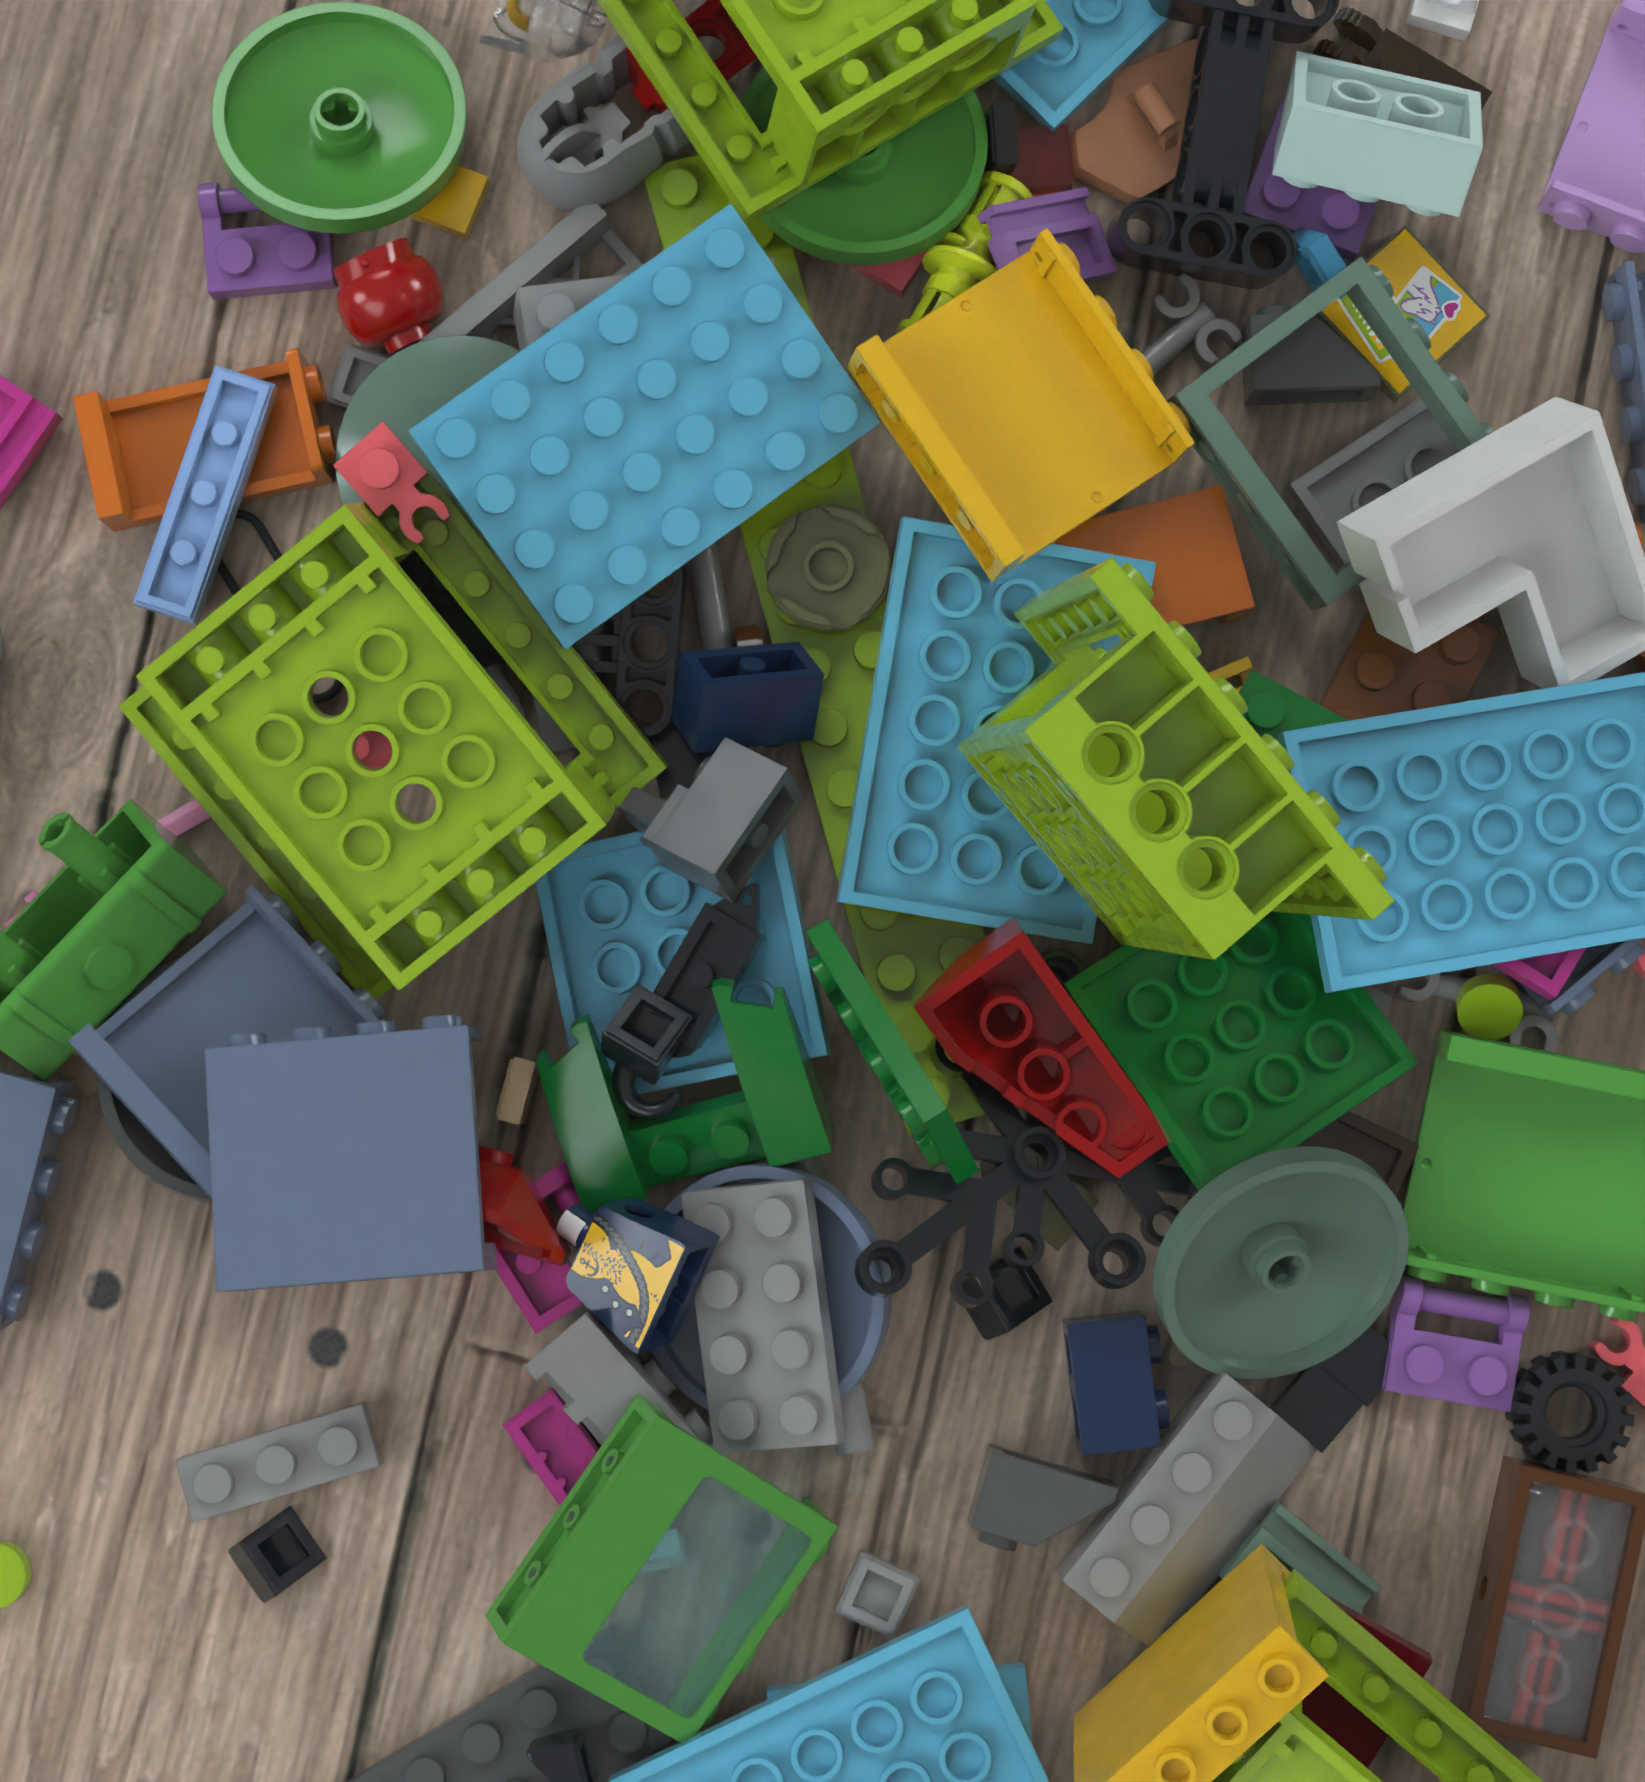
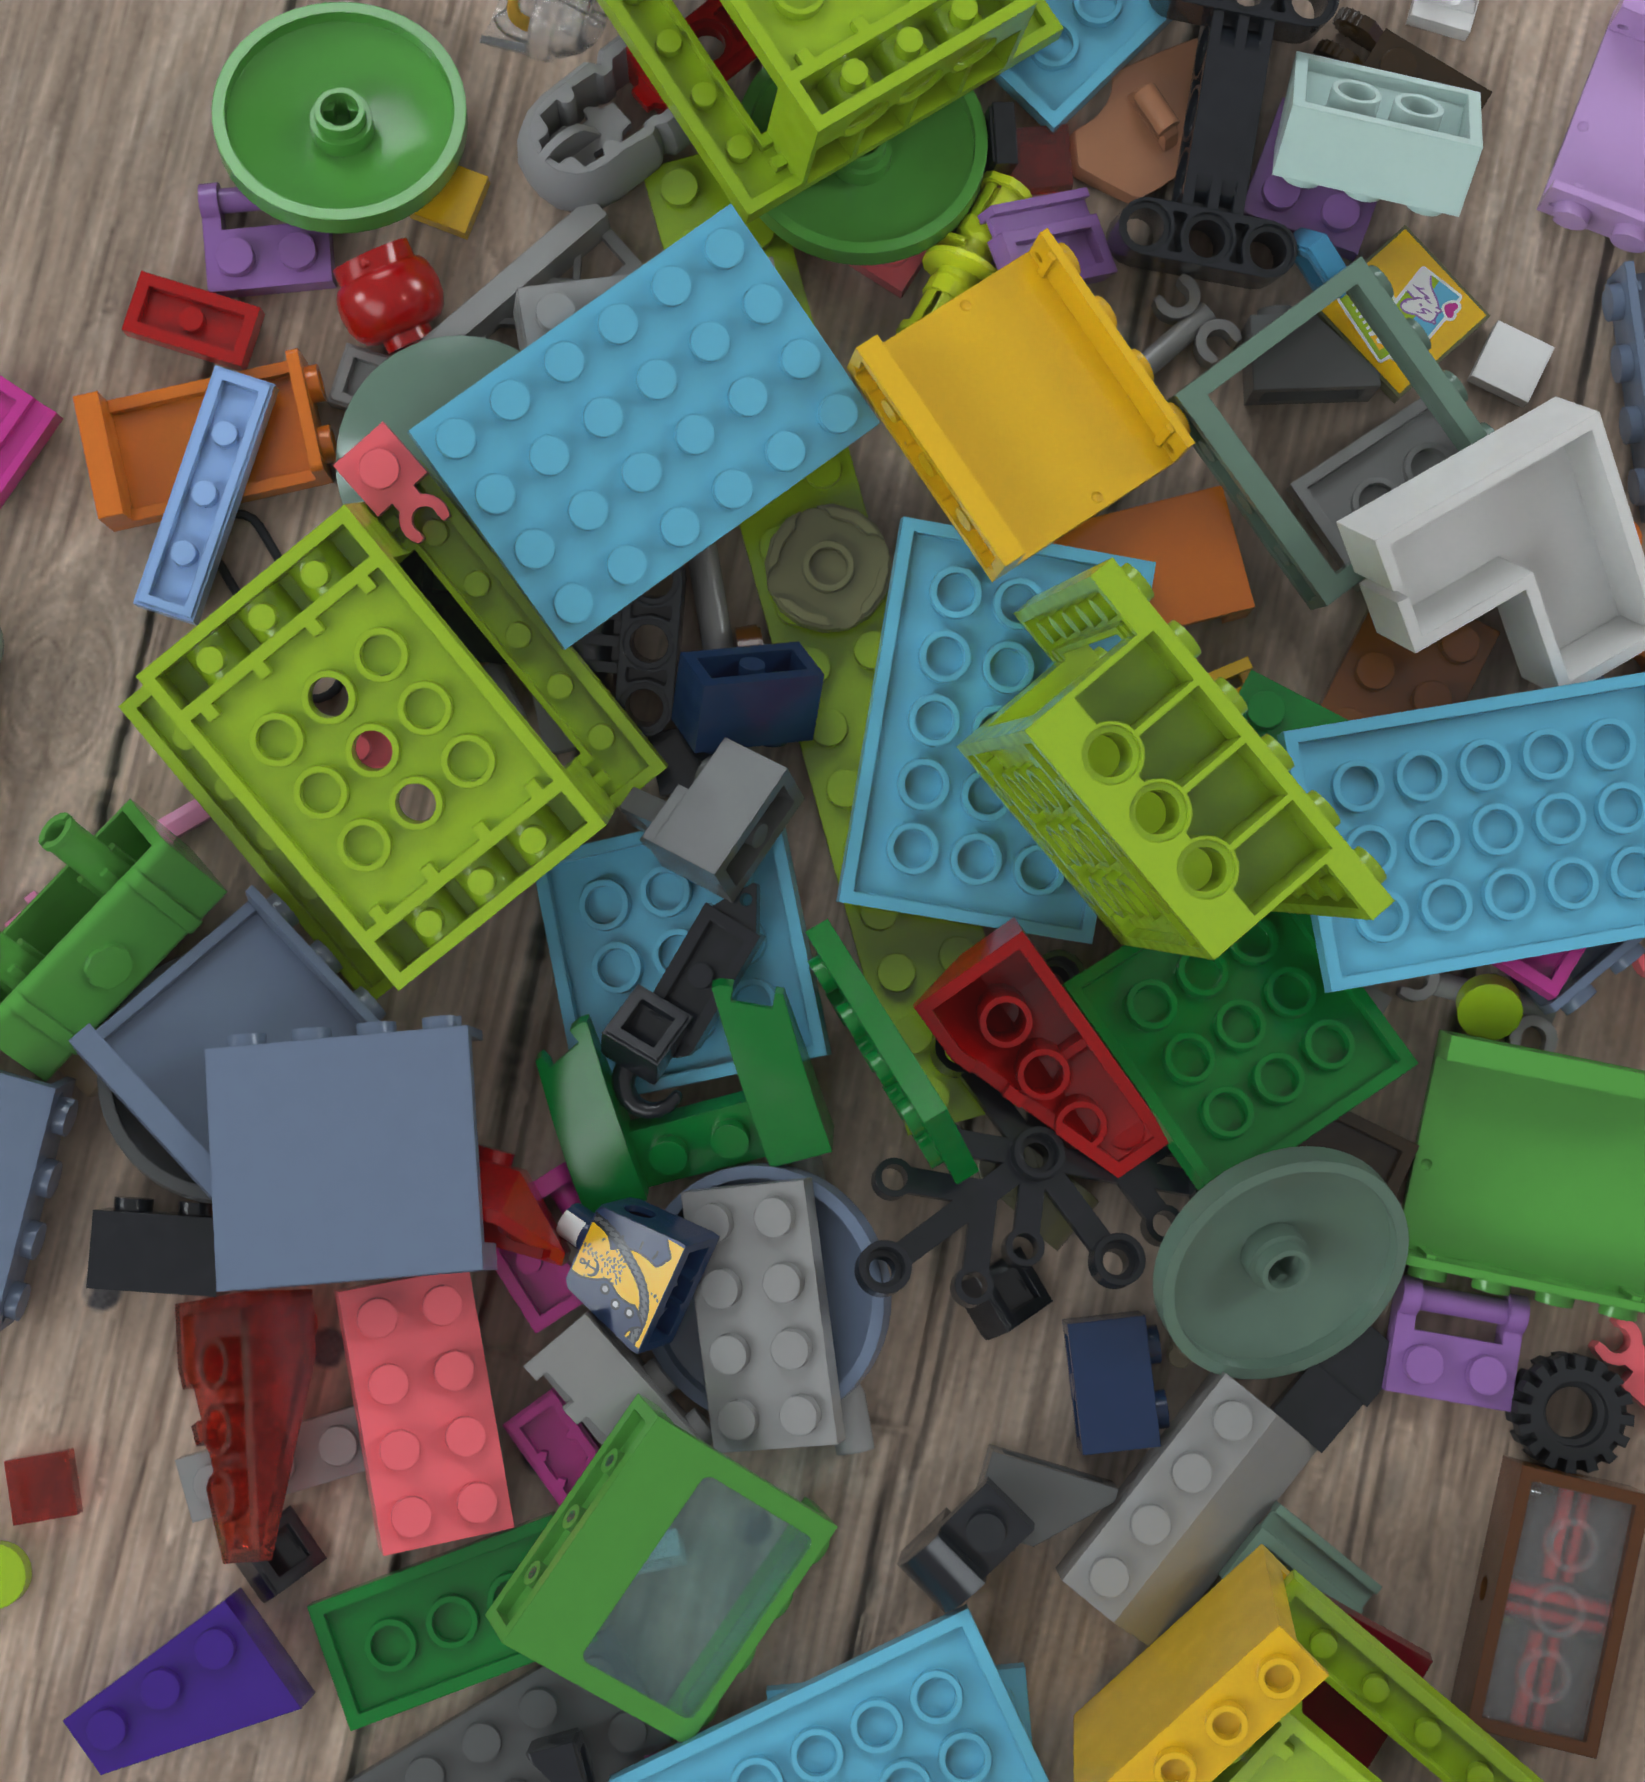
tan tile [495,1057,539,1125] -> none
light grey tile [835,1549,920,1639] -> none
none -> clear red tile [4,1448,83,1526]
none -> dark purple wedge [63,1587,316,1775]
none -> black brick [86,1196,230,1297]
none -> red plate [121,271,265,371]
none -> clear red wedge [175,1289,318,1564]
none -> green plate [307,1511,597,1731]
none -> coral brick [334,1272,515,1556]
none -> black brick [897,1477,1035,1613]
none -> white tile [1467,320,1555,408]

